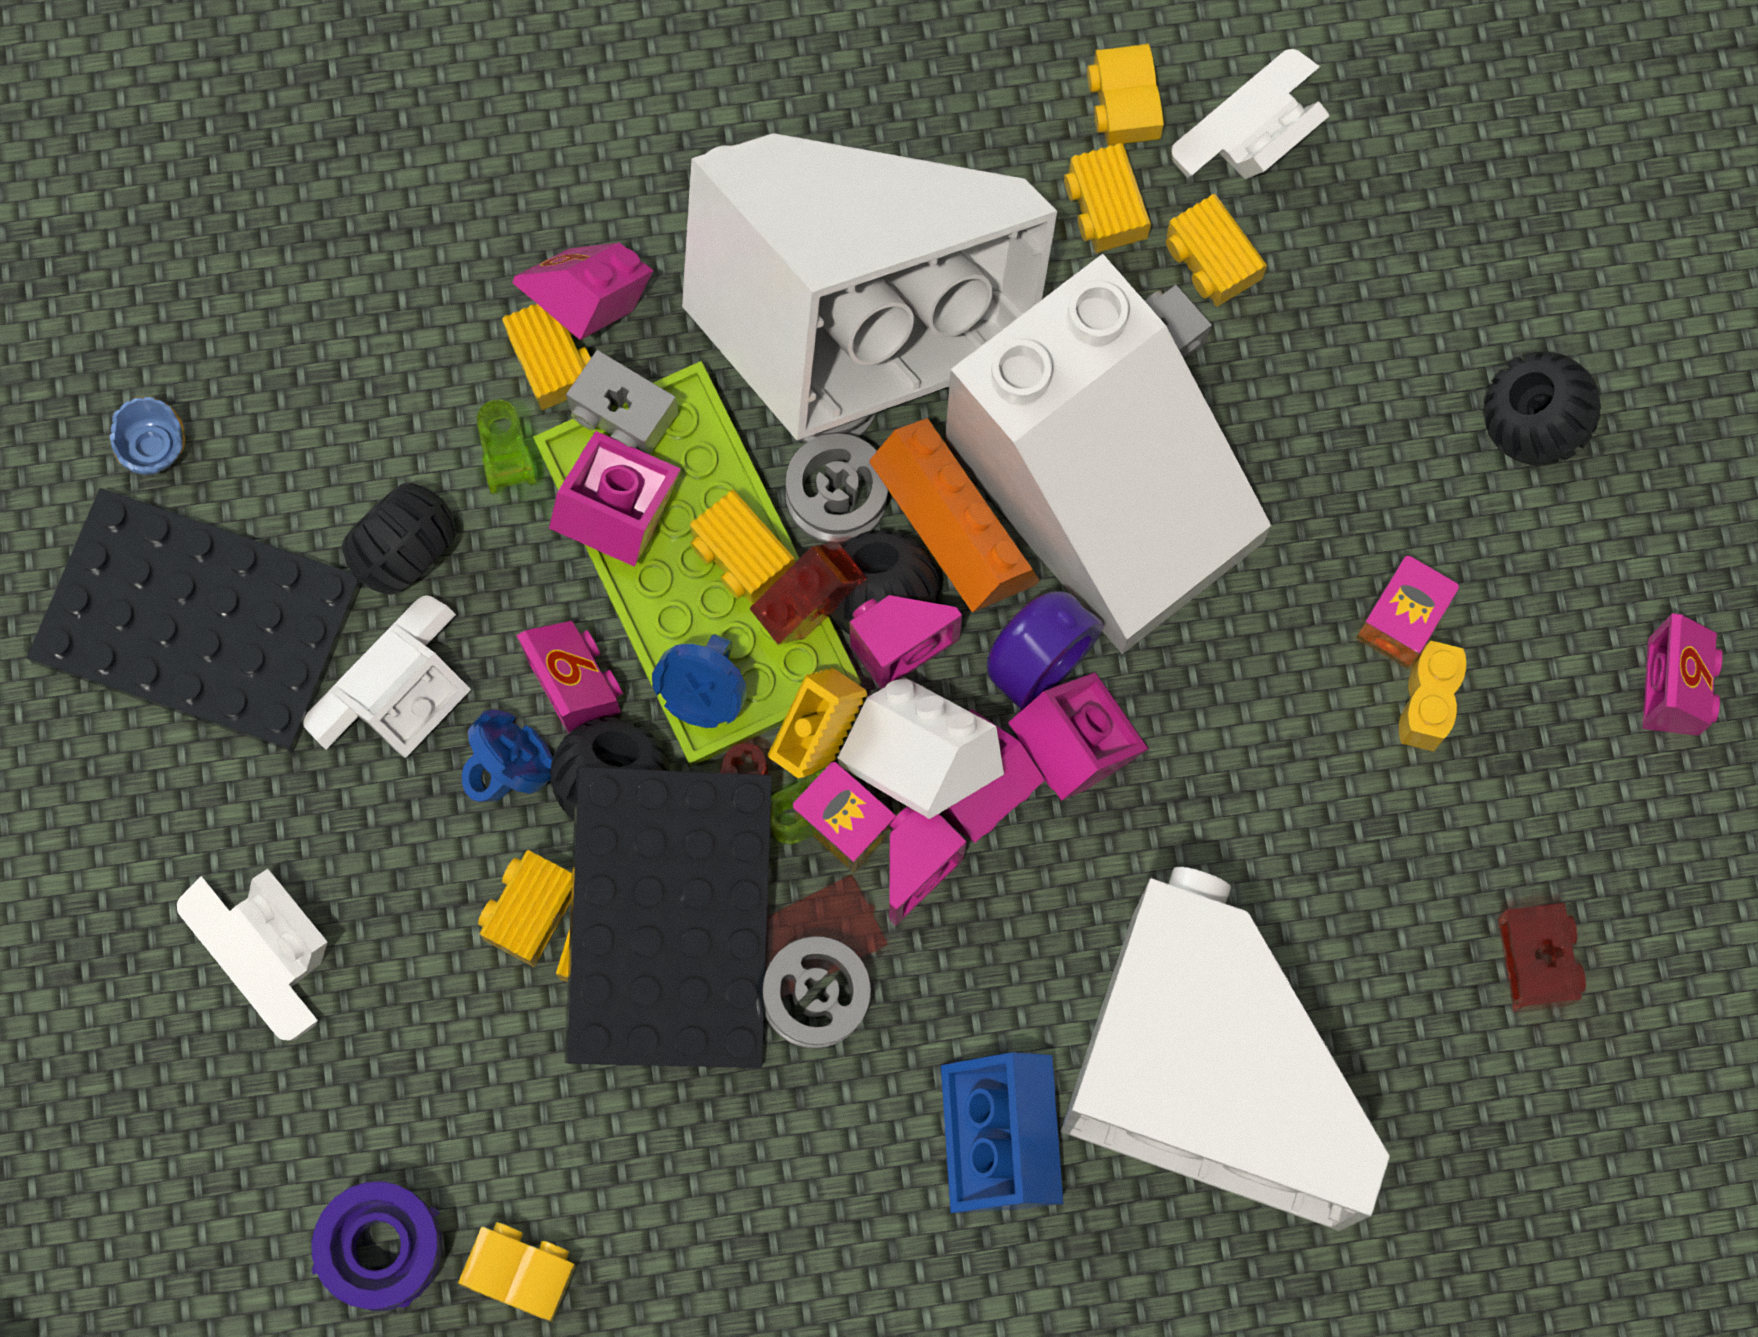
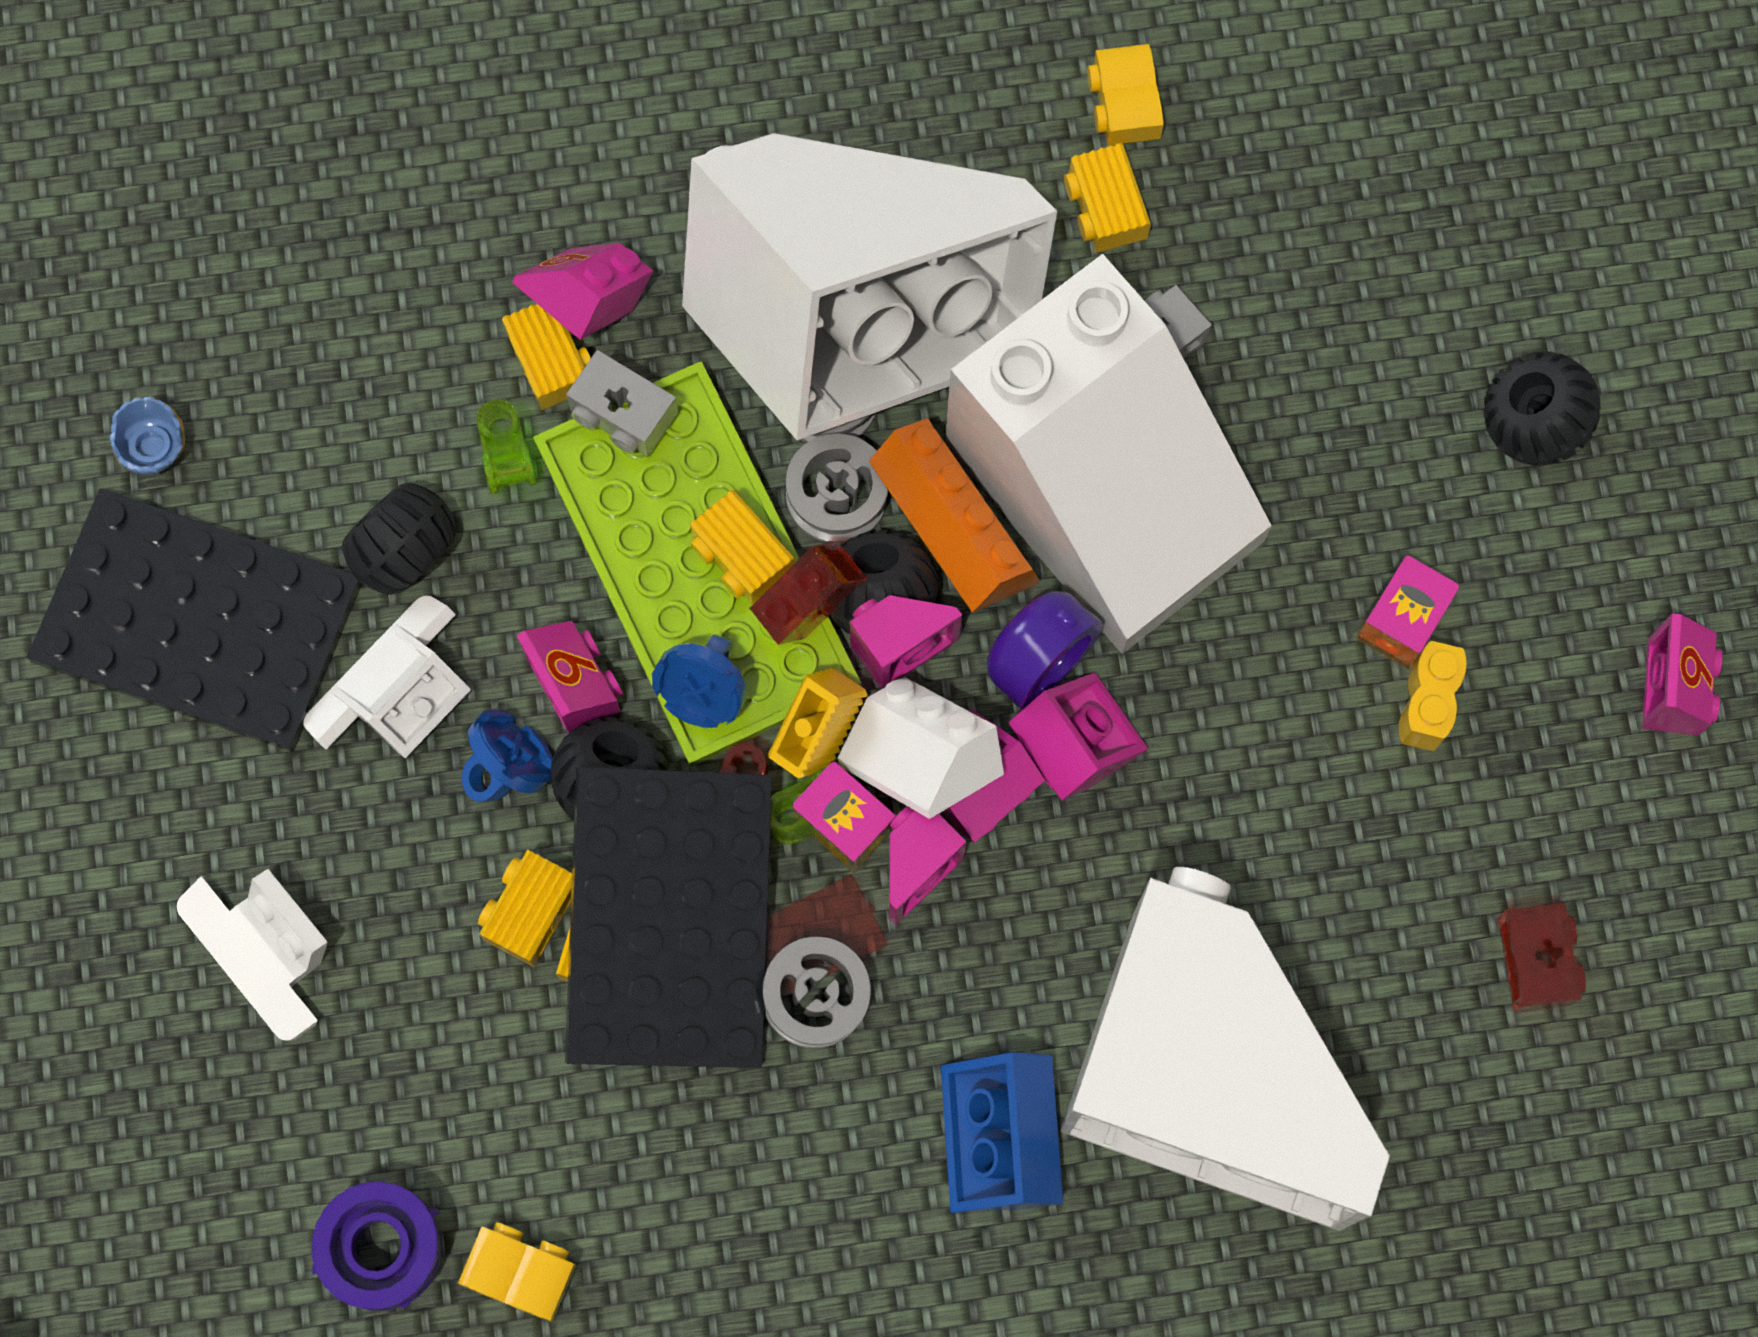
dark pink slope [549,431,681,567] -> none
yellow brick [1166,194,1267,307] -> none
white plate [1172,49,1330,179] -> none

